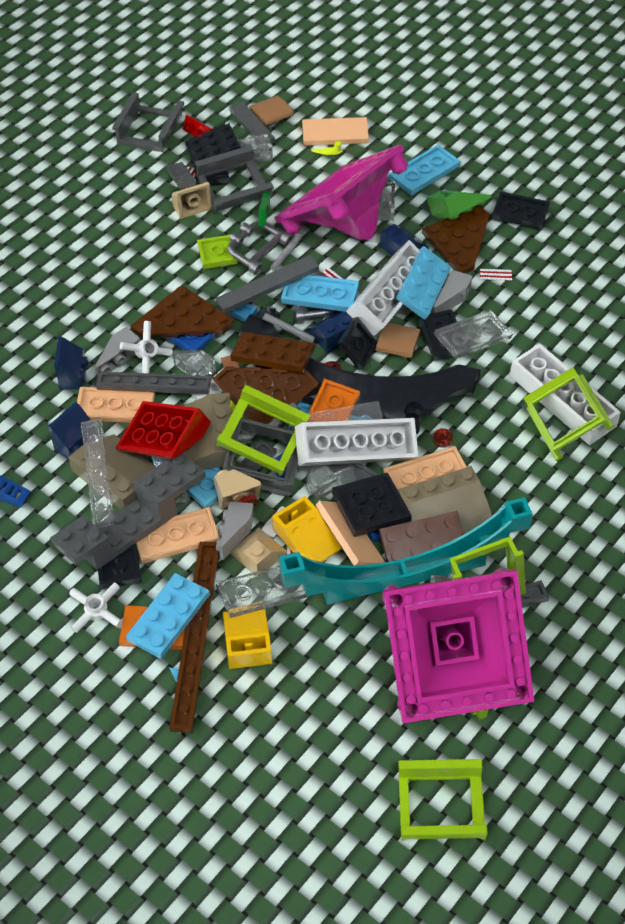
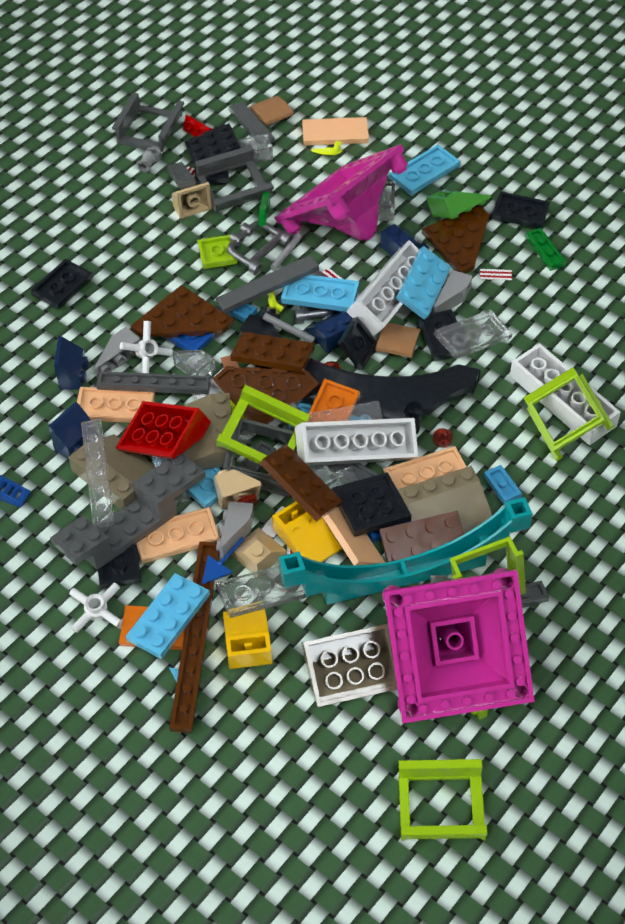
none -> black plate [30,258,93,310]
none -> light grey connector [136,145,162,173]
none -> blue piece [202,537,245,585]
none -> reddish brown plate [260,444,342,522]
none -> neon yellow bar [268,291,284,312]
none -> dark tan slope [301,624,397,707]
none -> dark azure plate [483,465,522,505]
none -> green tile [525,228,566,271]

